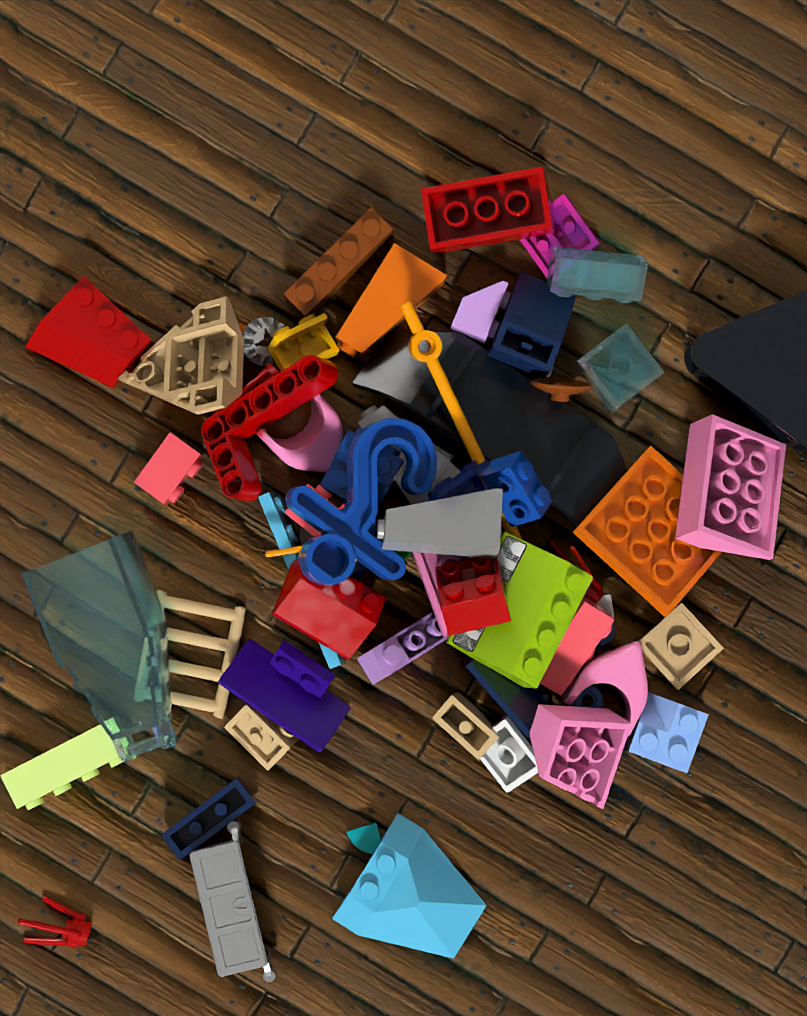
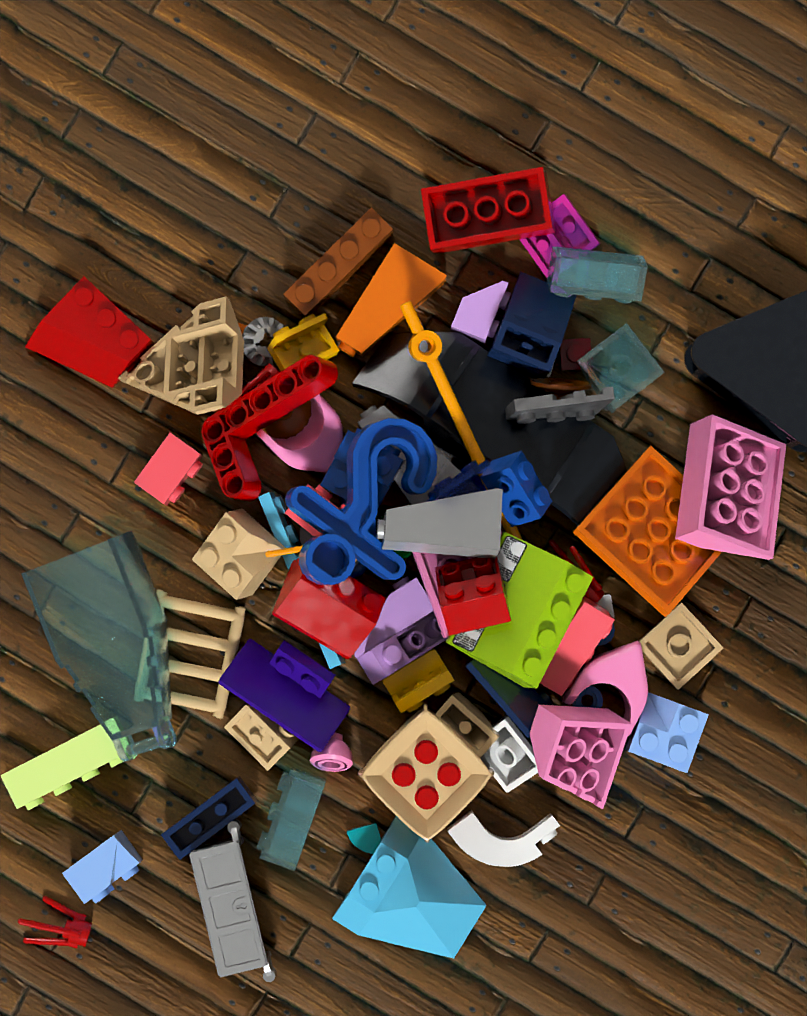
none -> light blue slope [62,830,143,904]
none -> tan slope [192,509,286,600]
none -> clear light blue brick [256,767,327,871]
none -> bright pink brick [310,733,353,772]
none -> lavender slope [354,576,433,658]
none -> tan piece [358,704,495,843]
none -> yellow bracket [382,648,455,713]
none -> white arch [447,810,560,867]
none -> flat silver wing [505,387,615,424]
none -> dark red plate [559,338,592,371]

